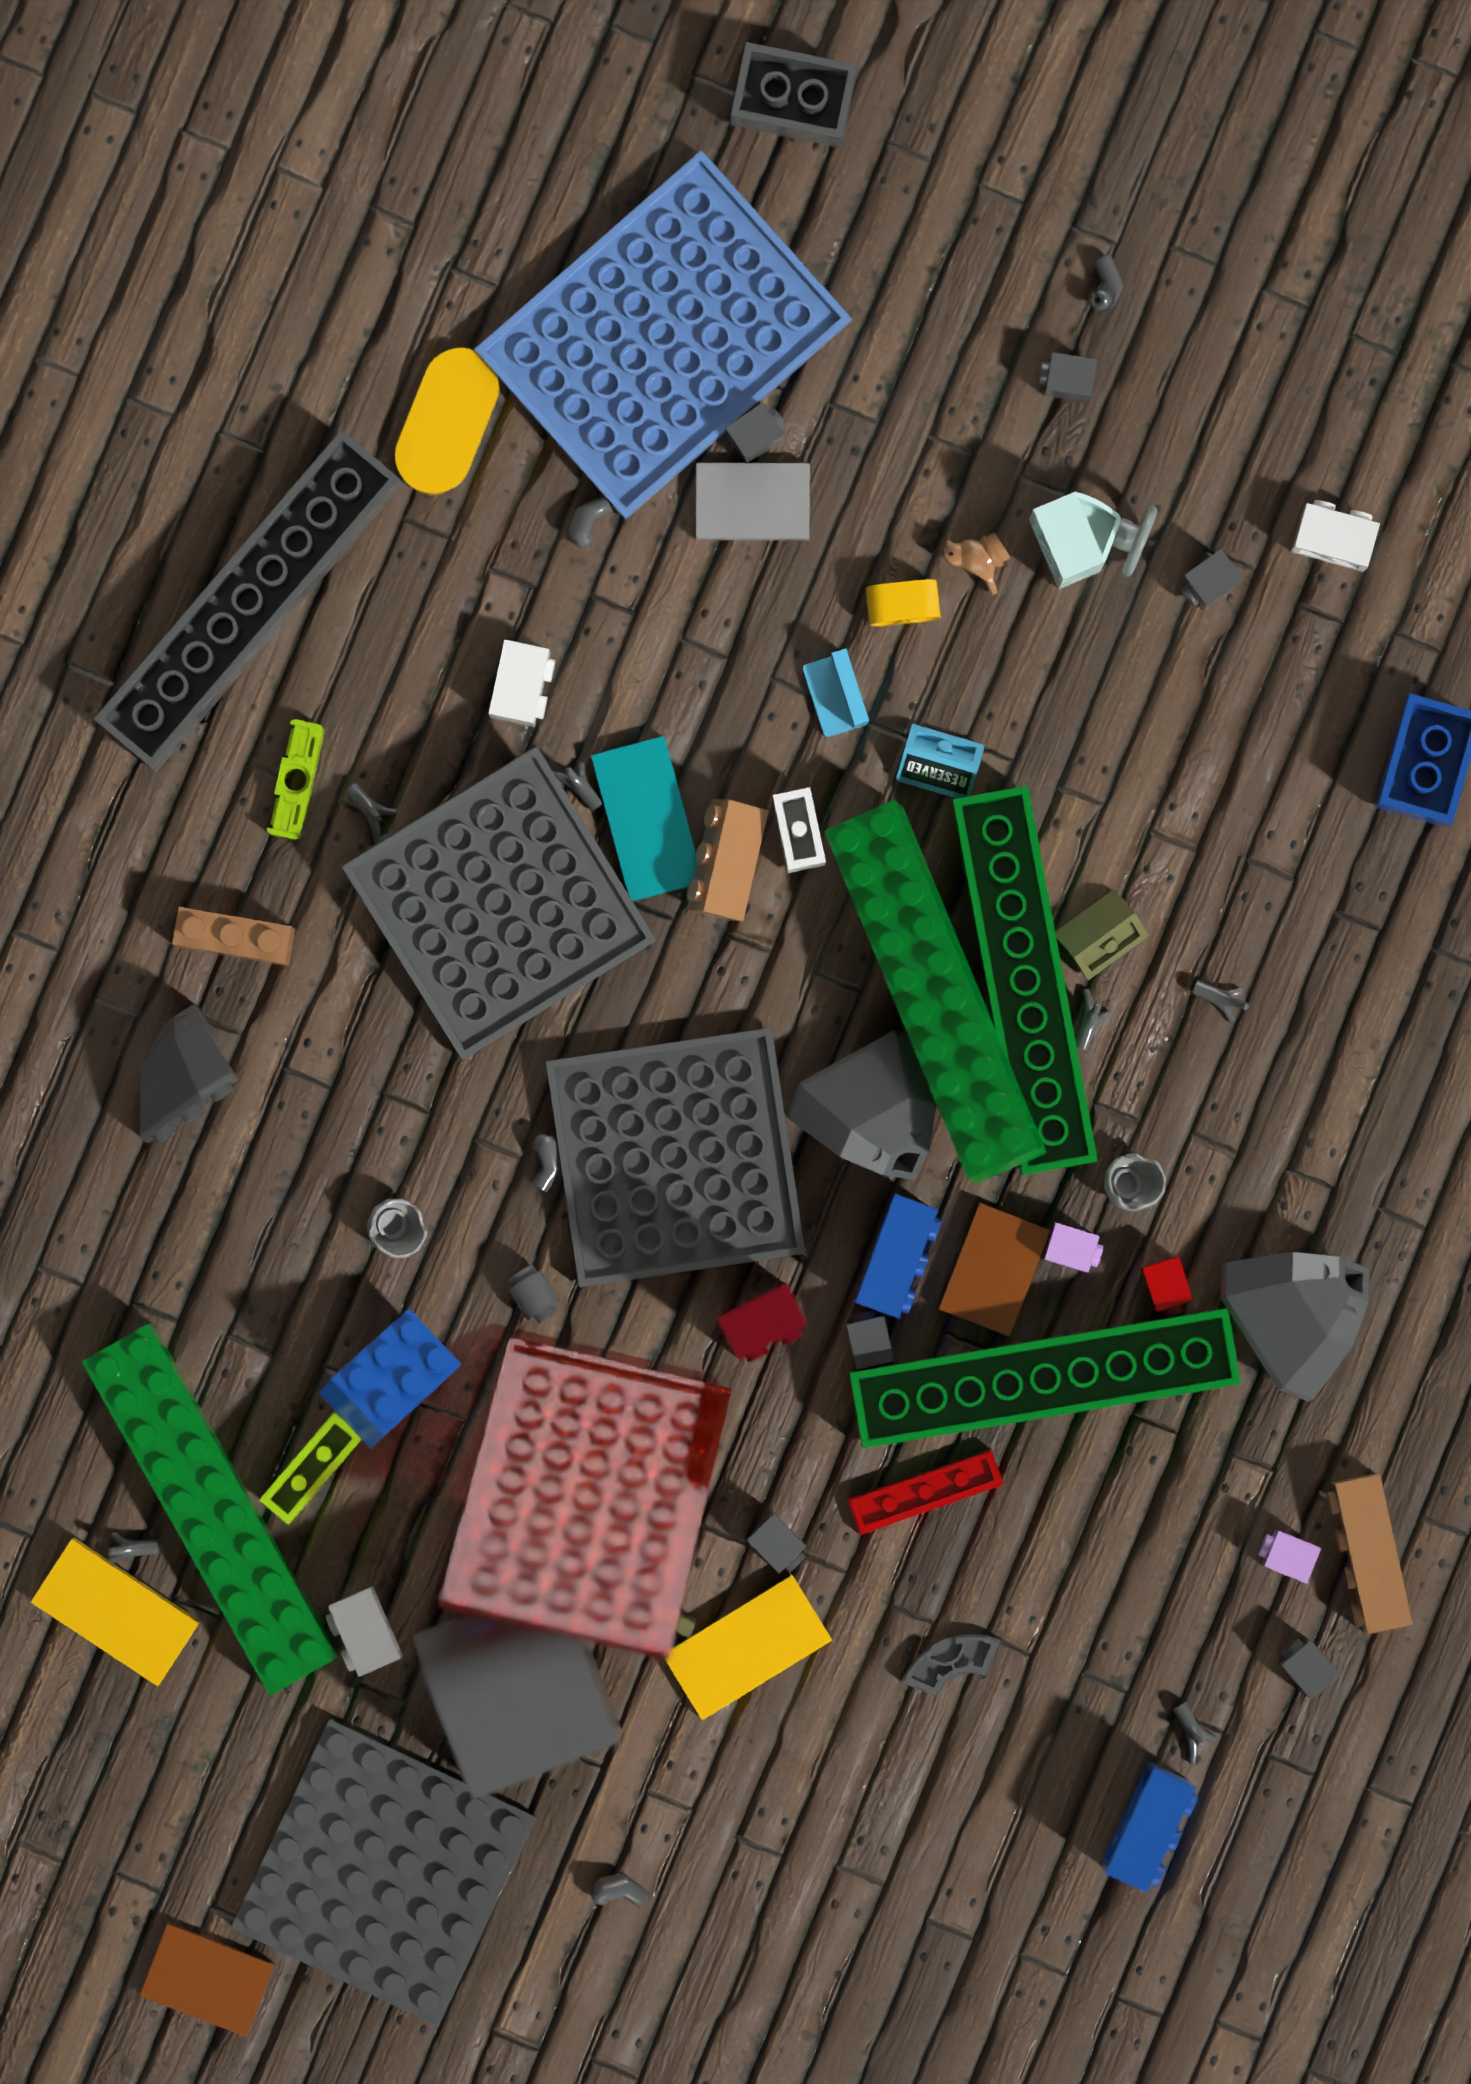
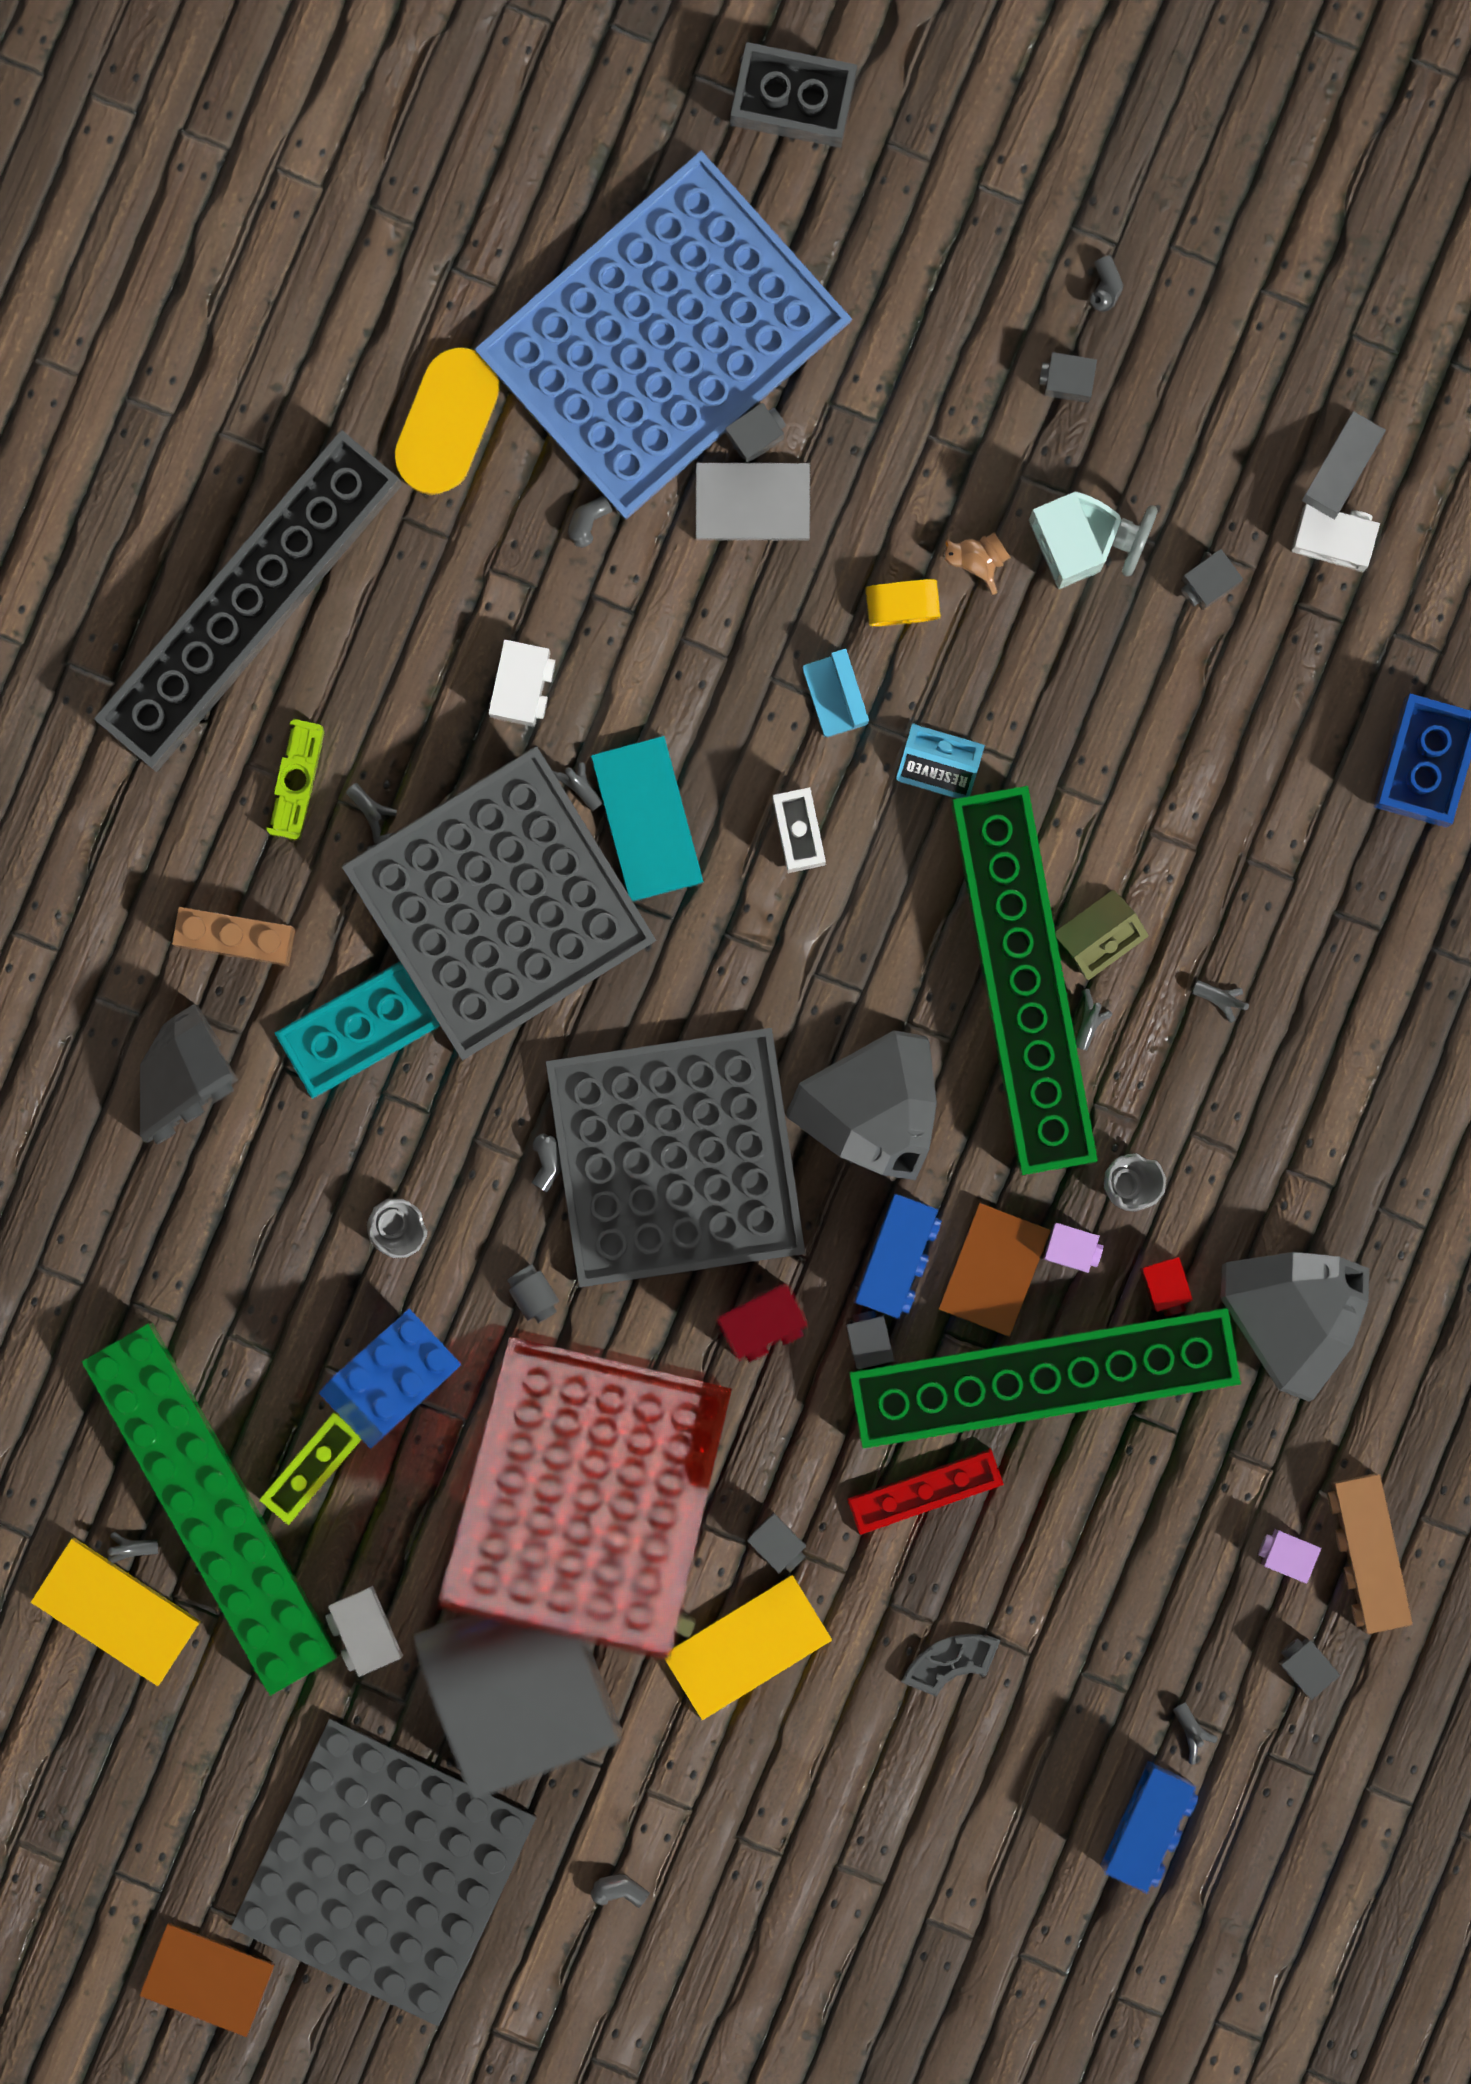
medium nougat brick [687,799,769,922] -> none
green brick [824,800,1047,1183] -> none
none -> teal tile [275,961,441,1099]
none -> dark grey tile [1302,411,1386,520]

